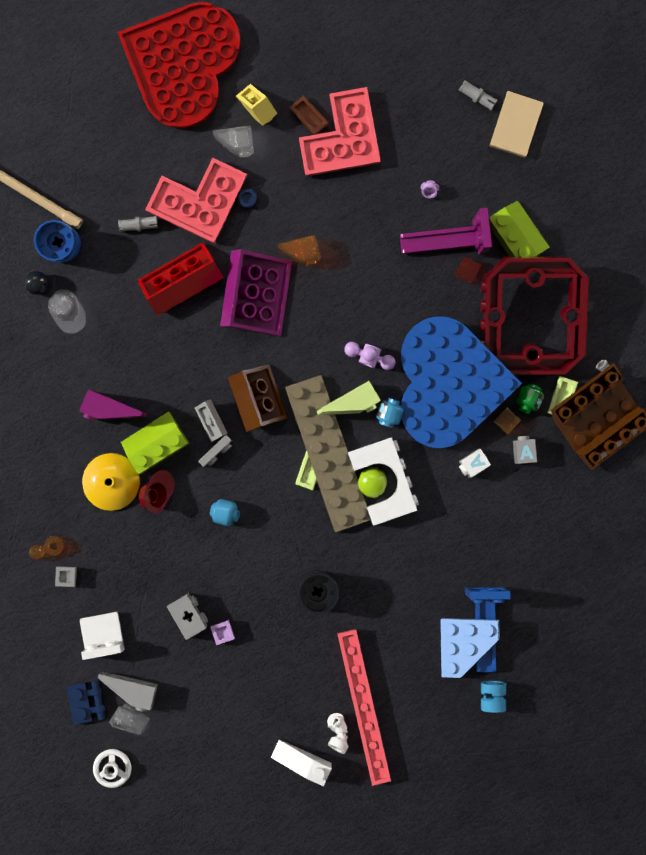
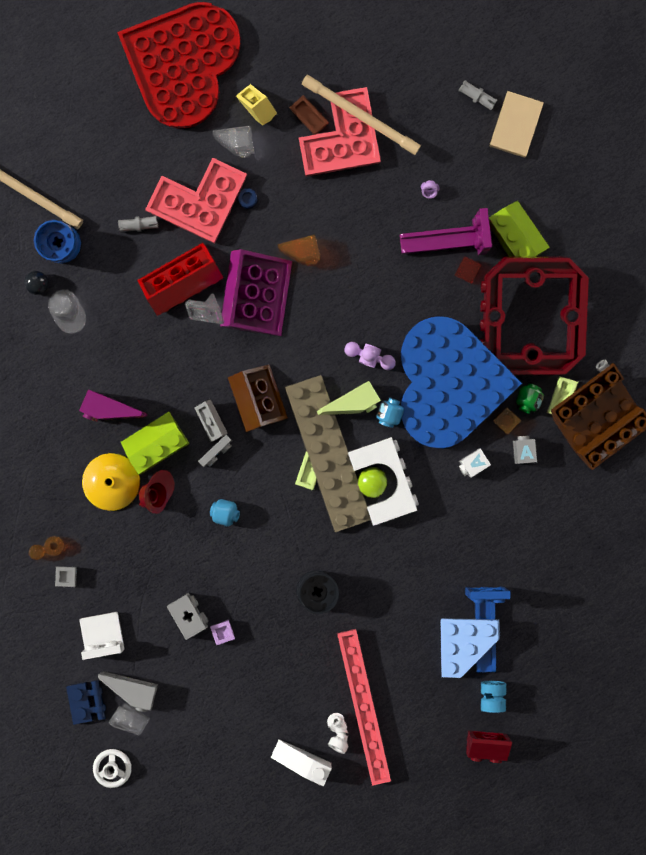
none -> clear slope [185,293,224,324]
none -> tan piece [302,75,421,155]
none -> dark red slope [466,730,512,763]

